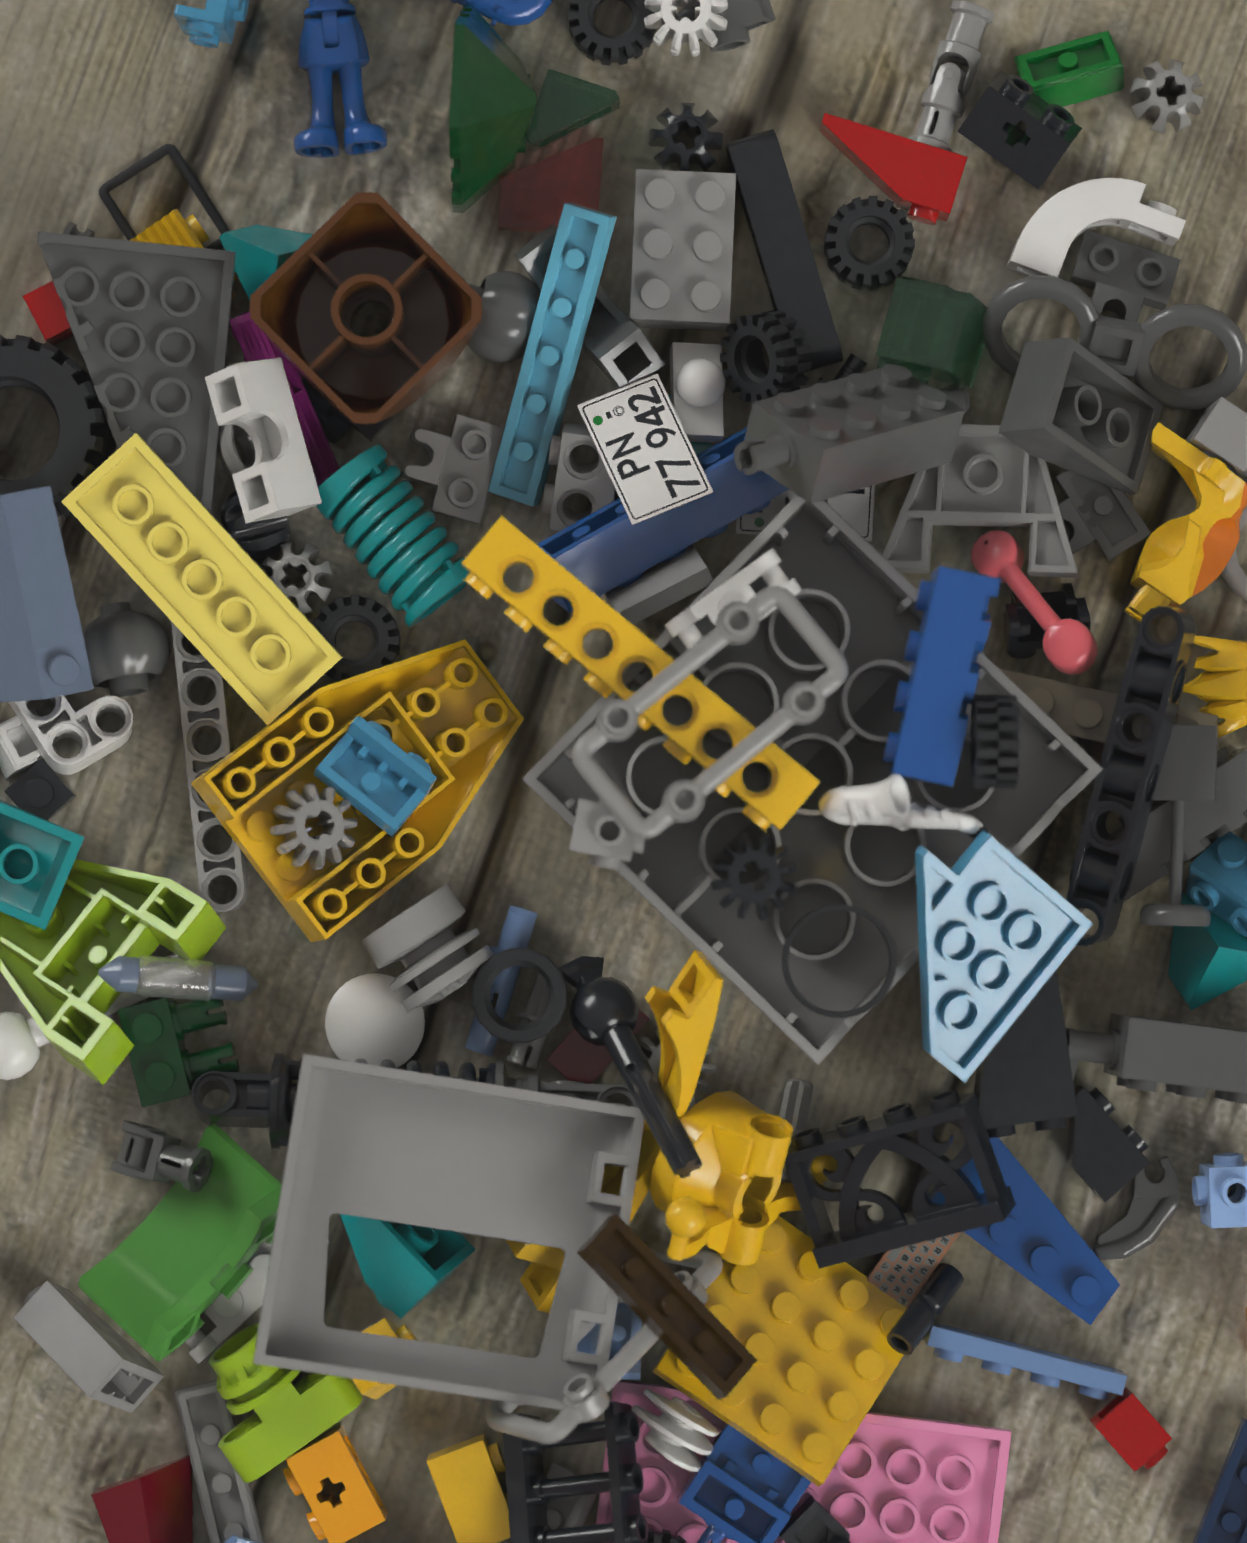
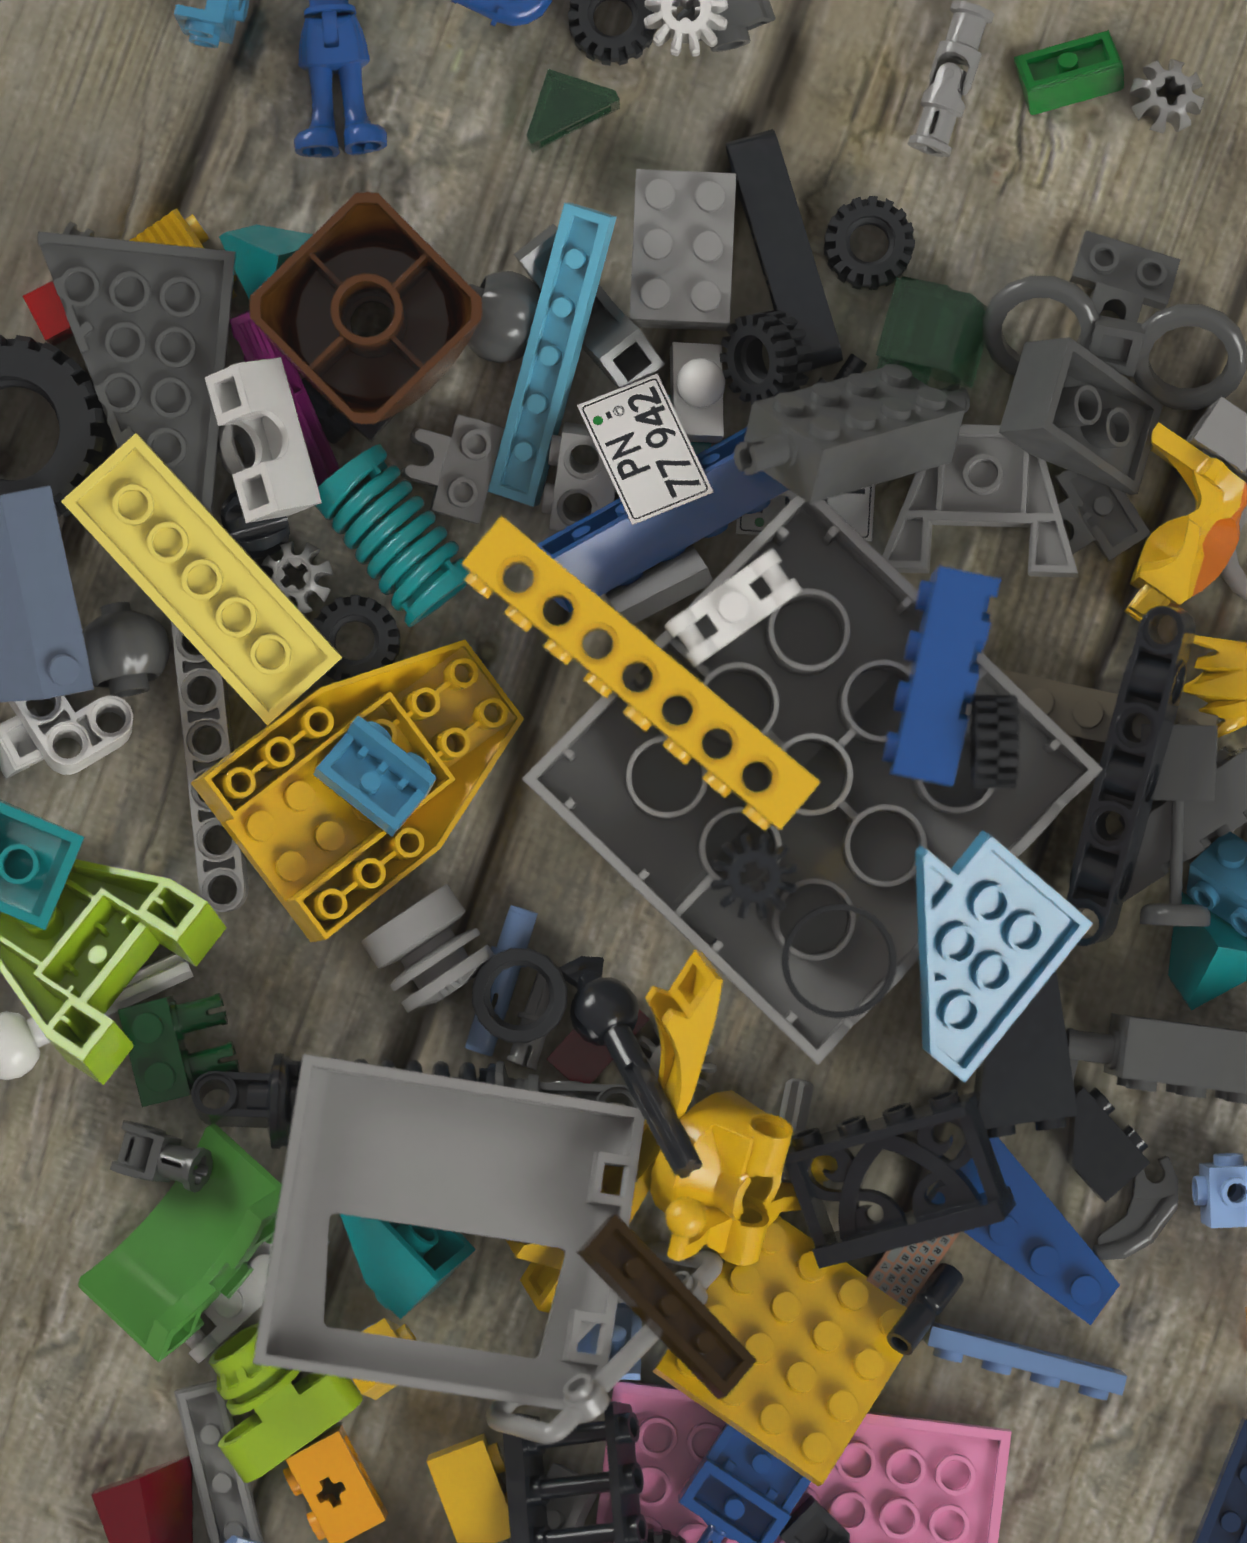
black plate [4,758,77,821] -> none
light grey slope [14,1280,164,1413] -> none
piece [98,955,258,1001] -> none
black piece [99,144,230,250] -> none
light grey gear [270,783,357,870] -> none
white dish [325,973,425,1068] -> none
dark green wedge [448,6,537,213] -> none
clear red wing [498,138,603,233] -> none
light grey brick [569,797,645,870] -> none
light grey bar [572,586,848,839] -> none
white piece [632,1388,719,1472] -> none
black piece [649,102,723,172] -> none
red slope [819,113,968,225] -> none
white piece [819,774,989,840] -> none
black brick [957,71,1082,189] -> none
coral piece [971,530,1098,675] -> none
black piece [1004,583,1091,659] -> none
white arch [1006,178,1186,277] -> none
red brick [1089,1387,1172,1472] -> none

